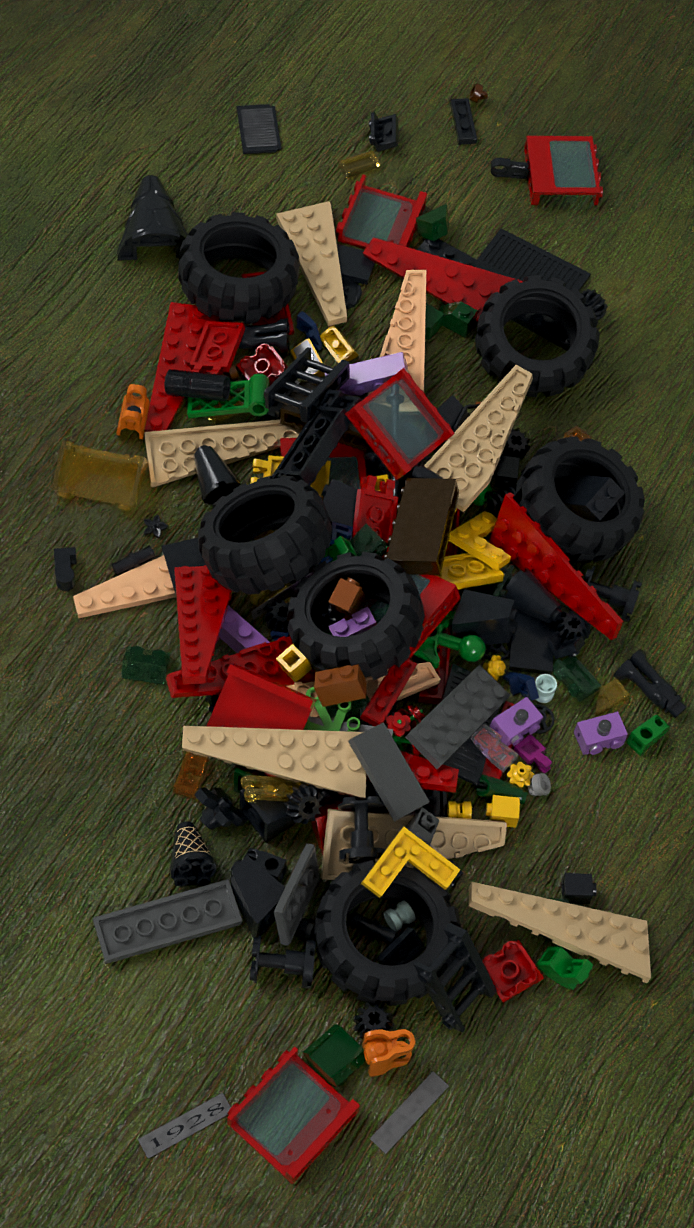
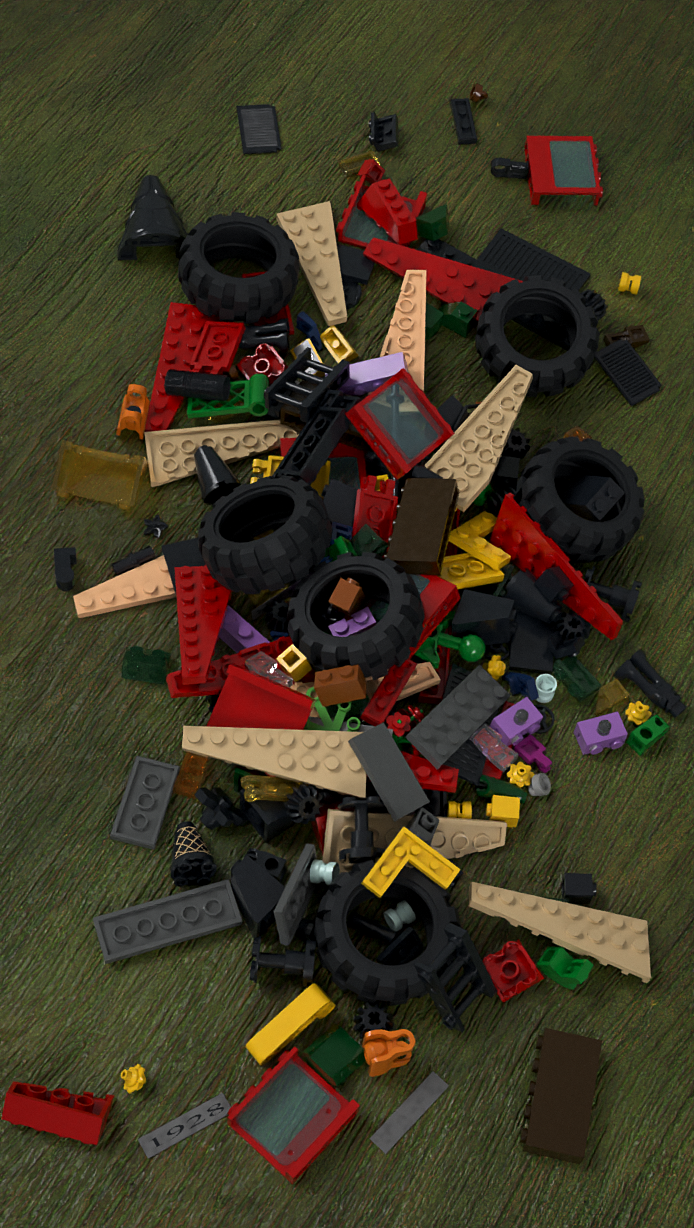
none -> red wedge [1,1081,115,1145]
none -> dark grey tile [110,756,180,850]
none -> yellow plant [120,1064,146,1094]
none -> clear slope [245,651,293,687]
none -> yellow beam [245,983,336,1066]
none -> light aqua wheel [310,859,340,885]
none -> red wedge [356,178,418,245]
none -> red slope [358,159,385,184]
none -> dark brown brick [519,1028,602,1165]
none -> black brick [534,566,574,602]
none -> black window [594,339,662,407]
none -> dark brown slope [603,325,650,349]
none -> yellow wheel [618,272,641,295]
none -> yellow plant [625,701,652,726]

